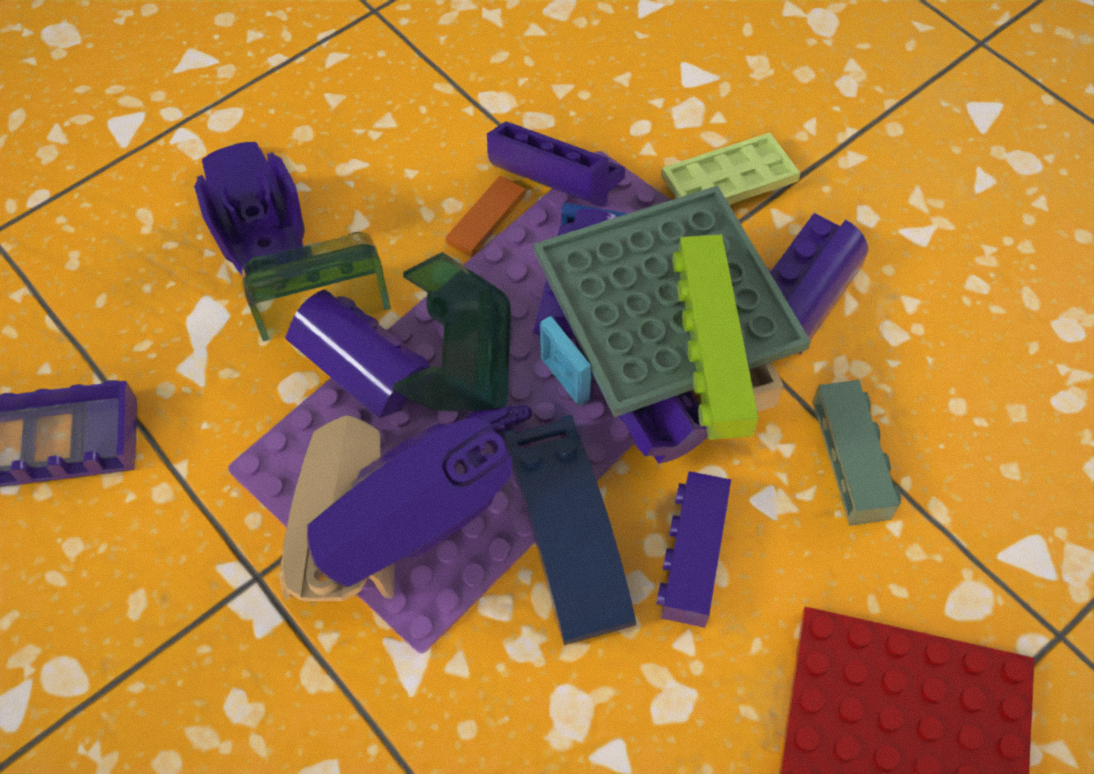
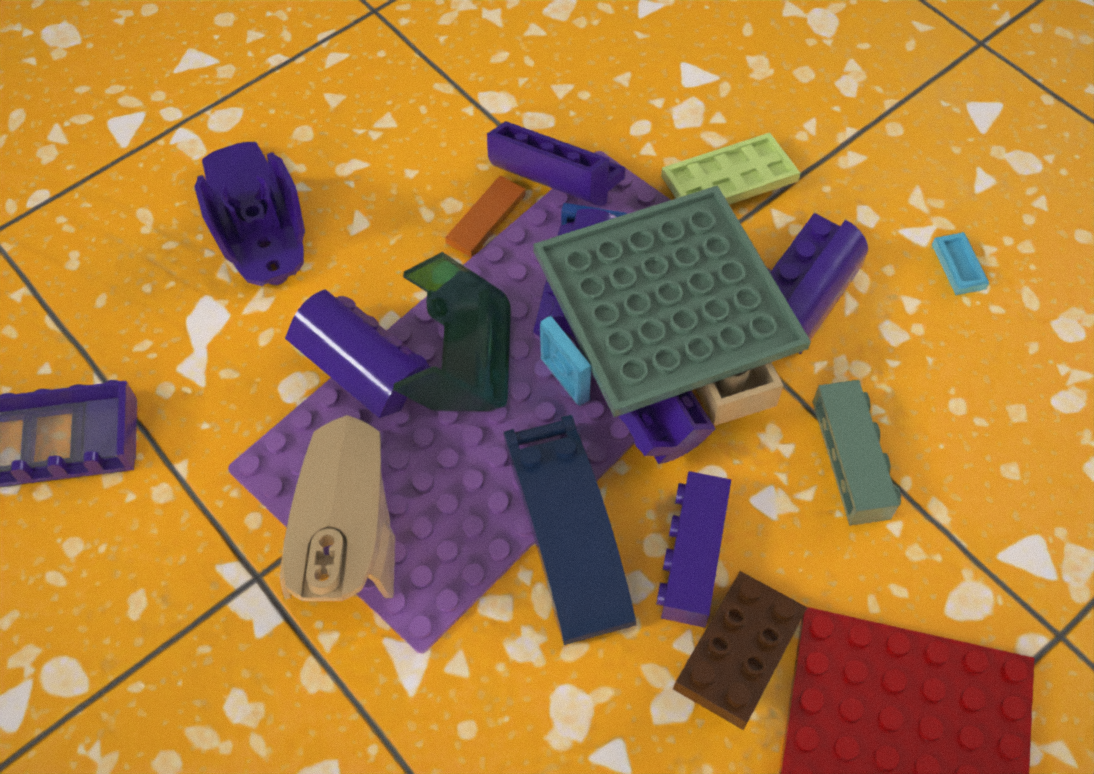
clear green windscreen [242,232,391,341] -> none
dark purple piece [307,417,512,588] -> none
dark purple piece [466,405,532,434] -> none
lime brick [673,234,759,440] -> none
none -> reddish brown plate [673,571,807,730]
none -> medium azure tile [932,232,989,295]

